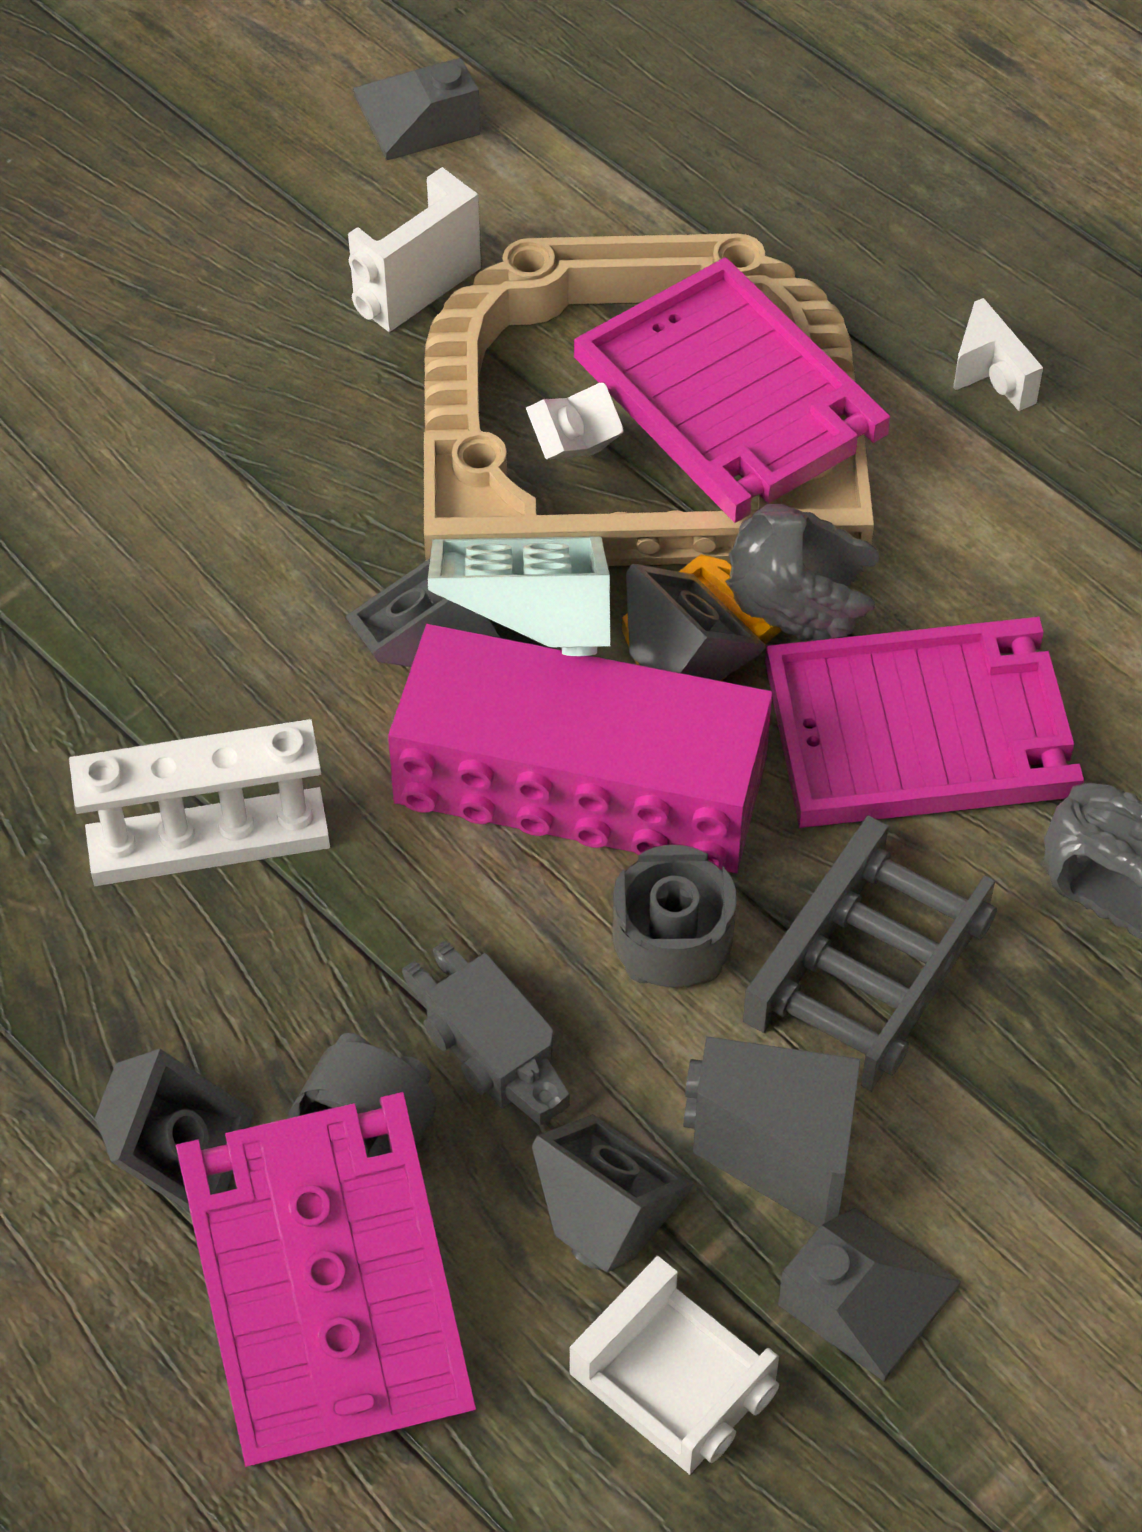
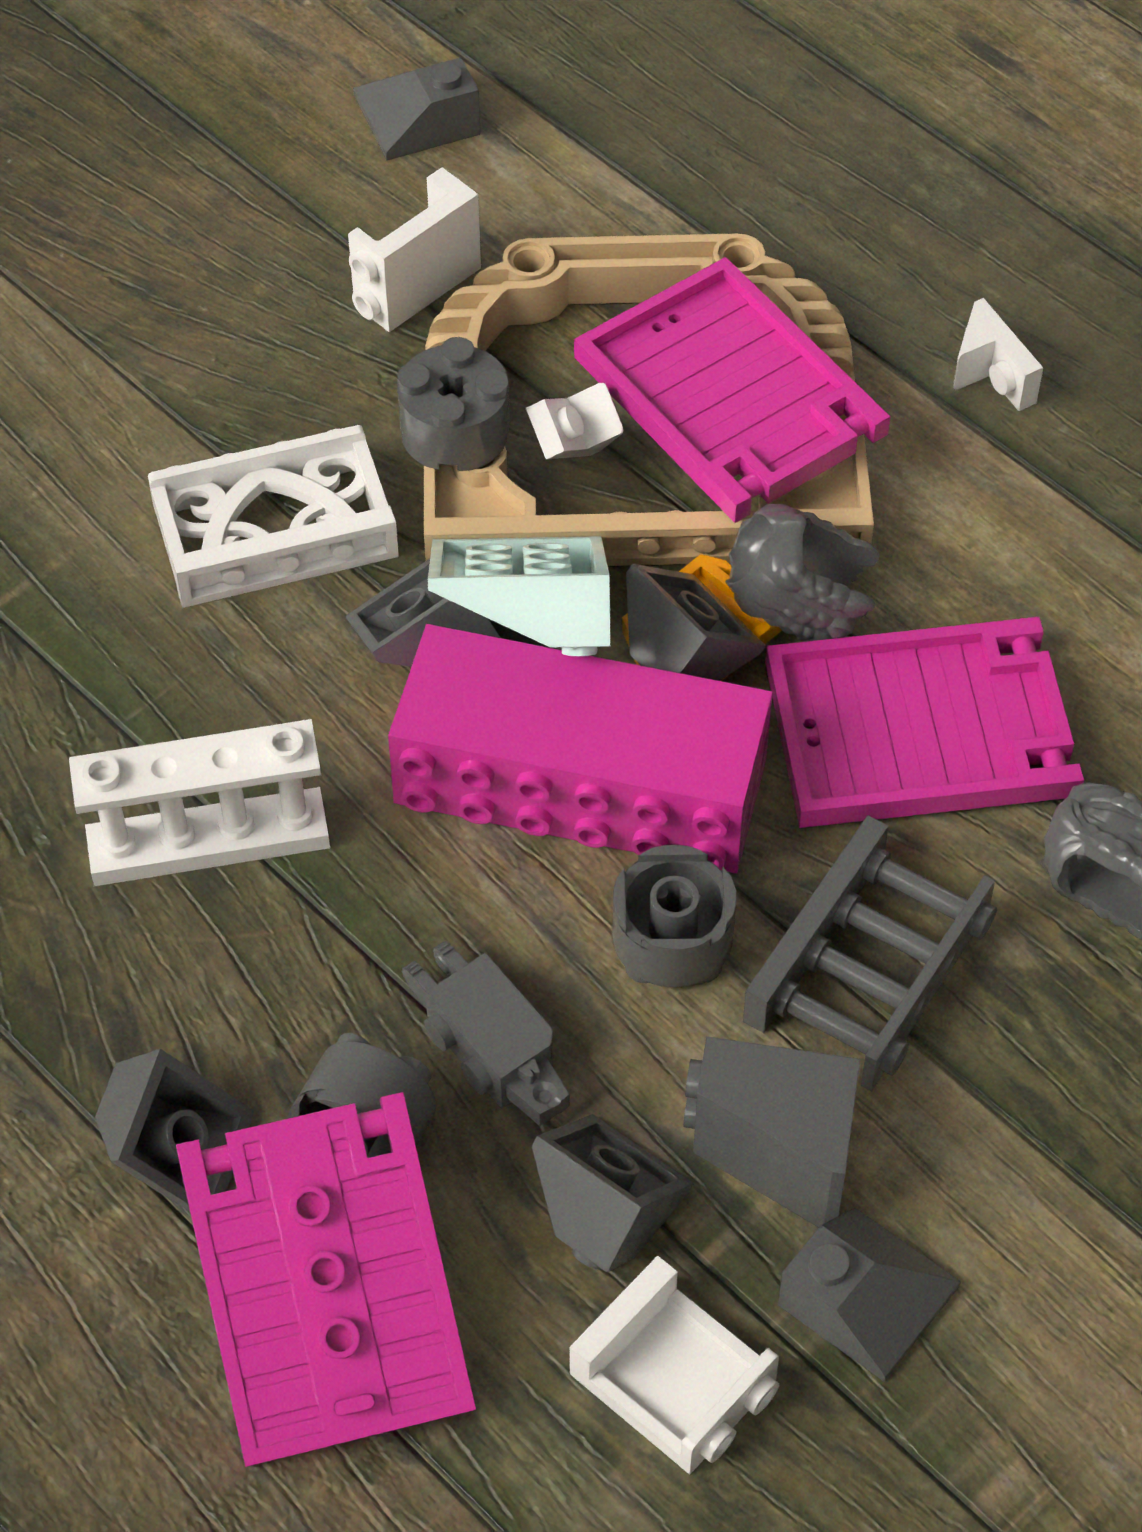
none -> white fence [148,425,399,608]
none -> dark grey brick [397,337,510,471]

